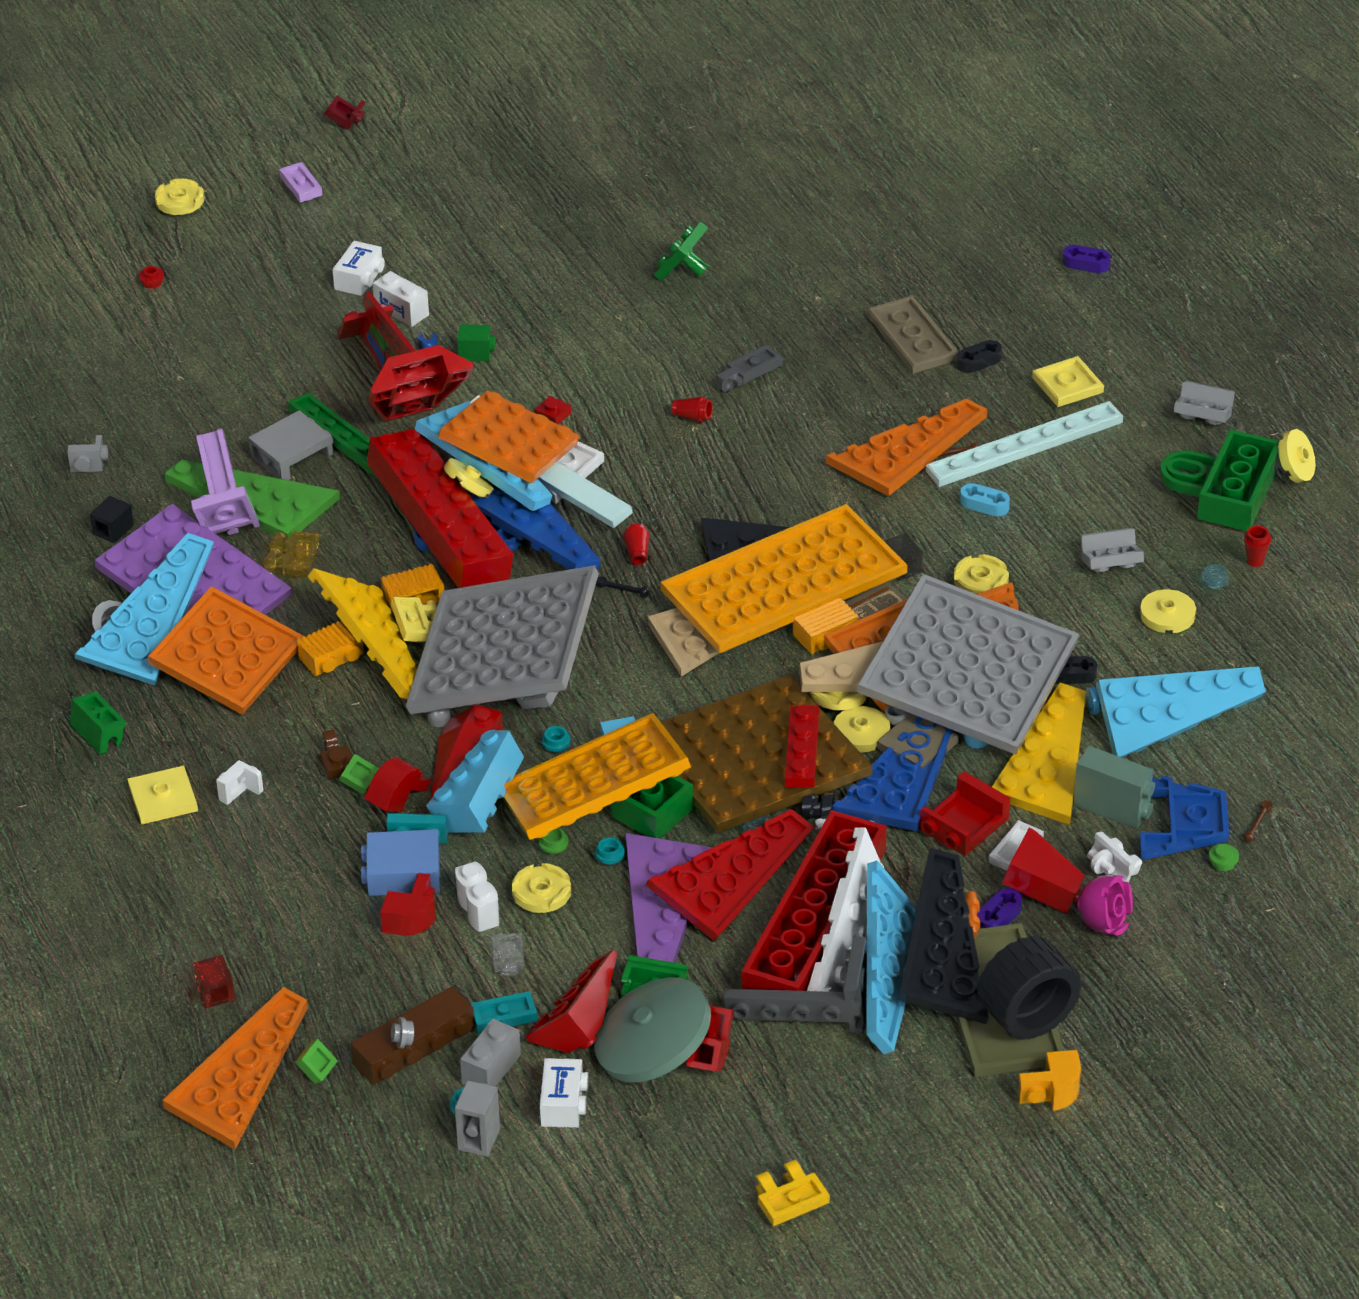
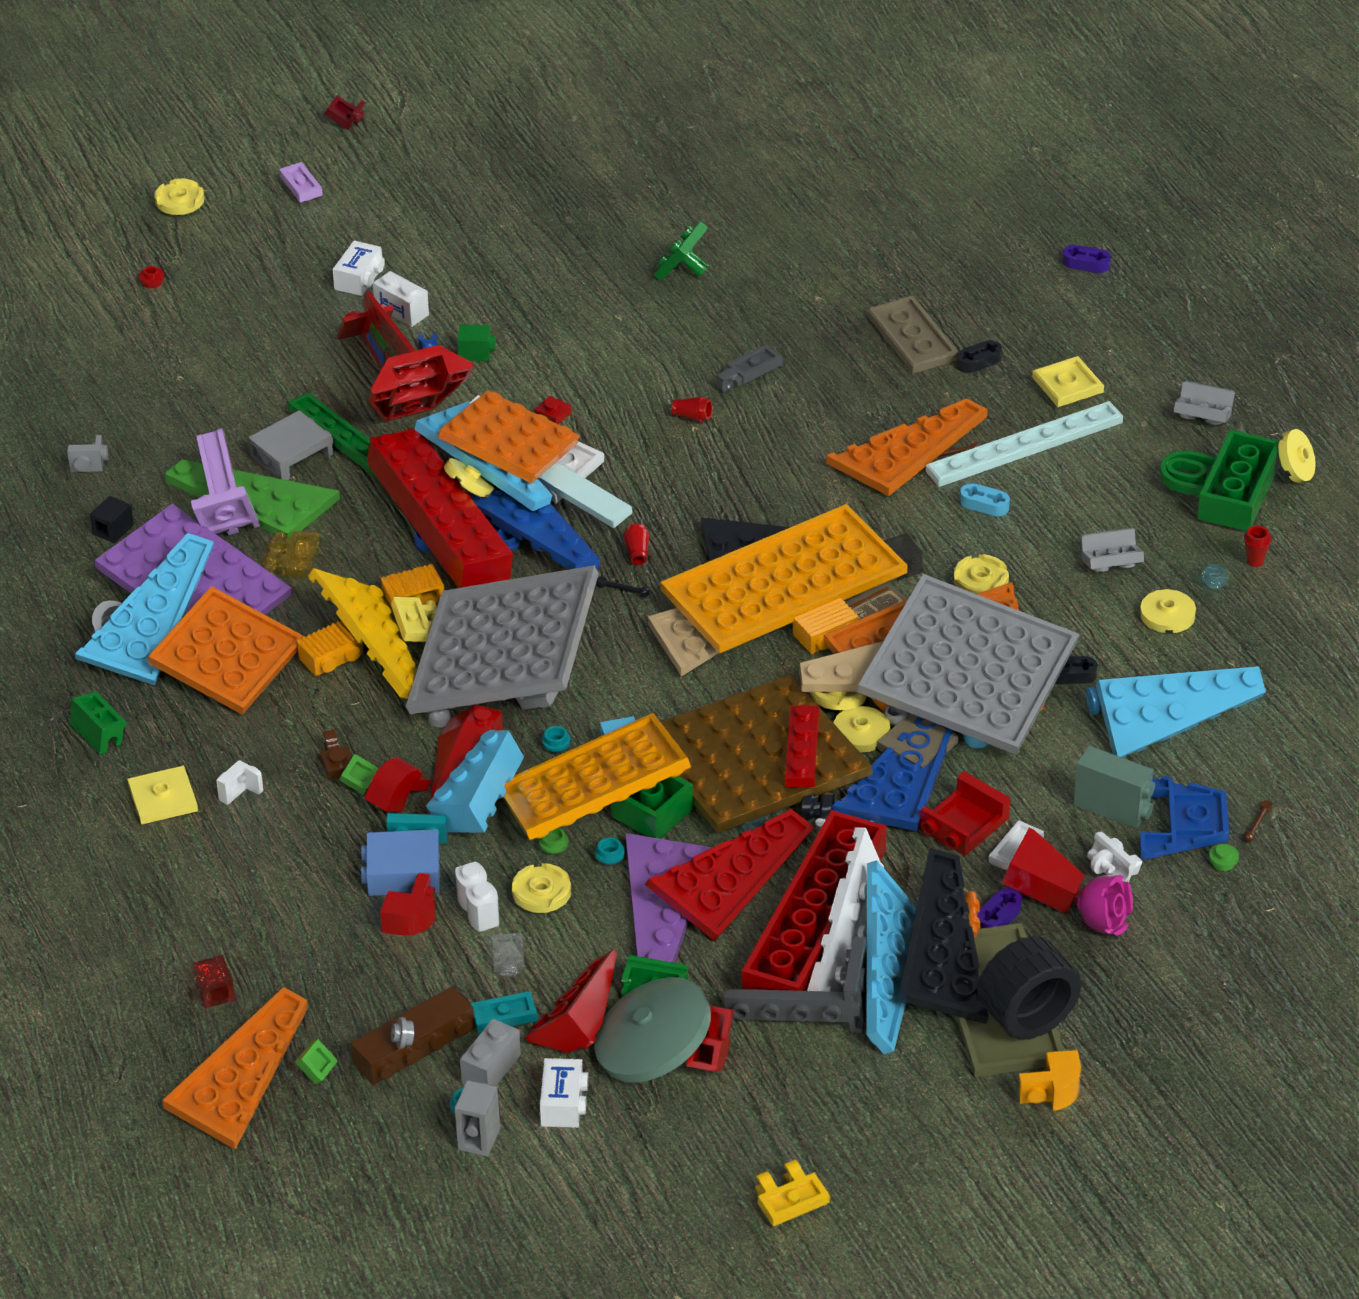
yellow wing [992,683,1086,825] -> none

